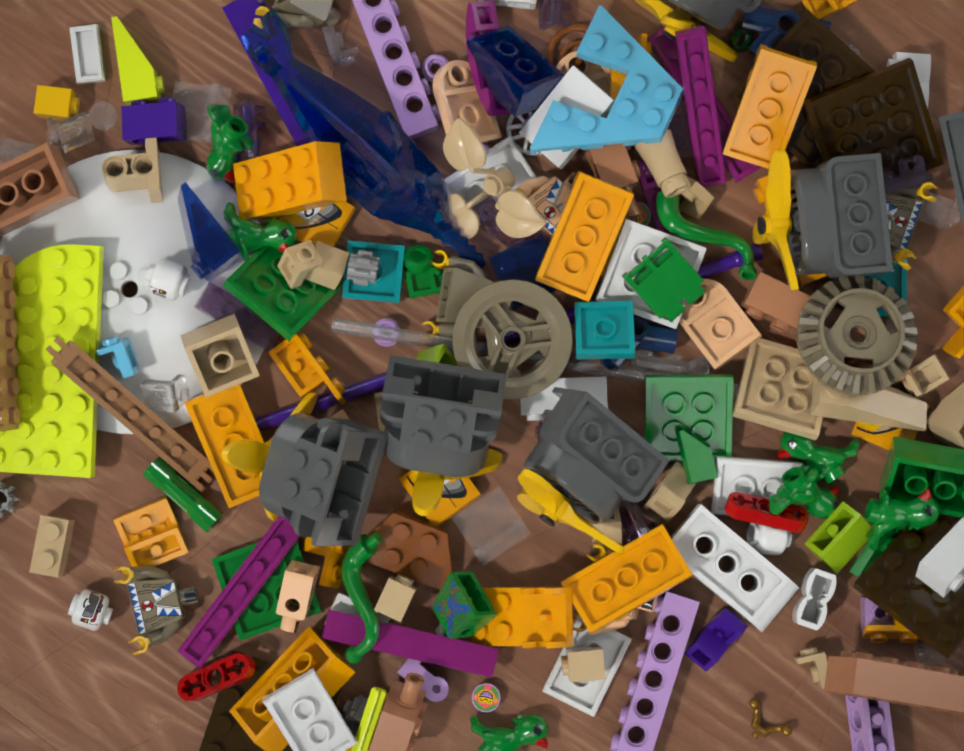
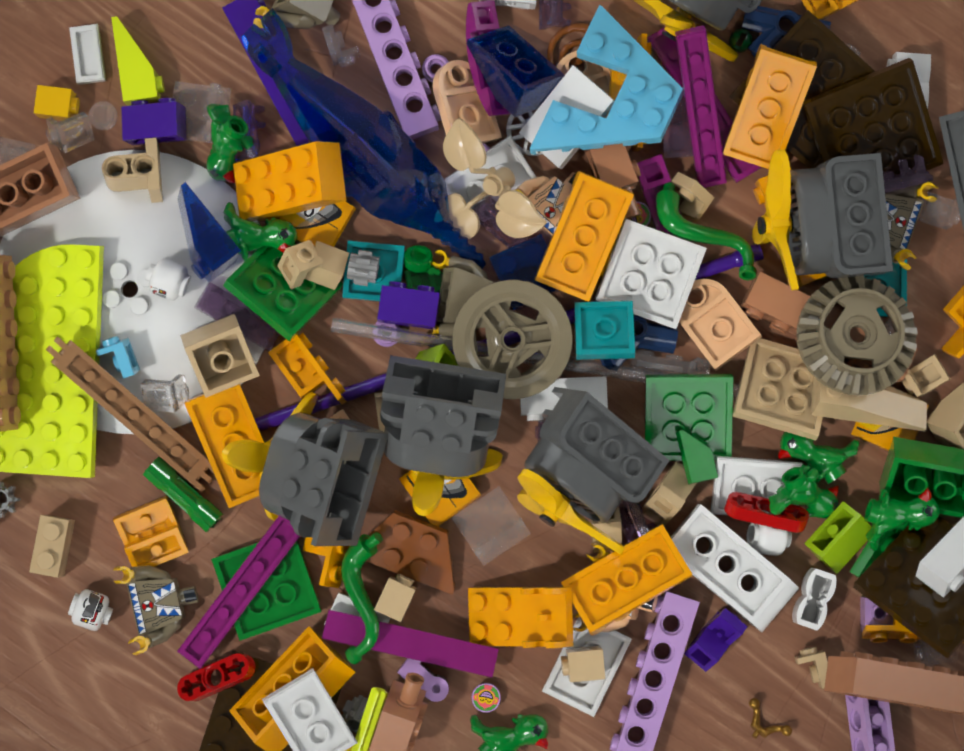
light nougat torso [276,560,320,633] -> none
green torso [433,571,497,639] -> none
green plate [622,237,706,322] -> none
tan plant [634,129,691,198] -> none
none -> dark purple brick [377,281,440,330]

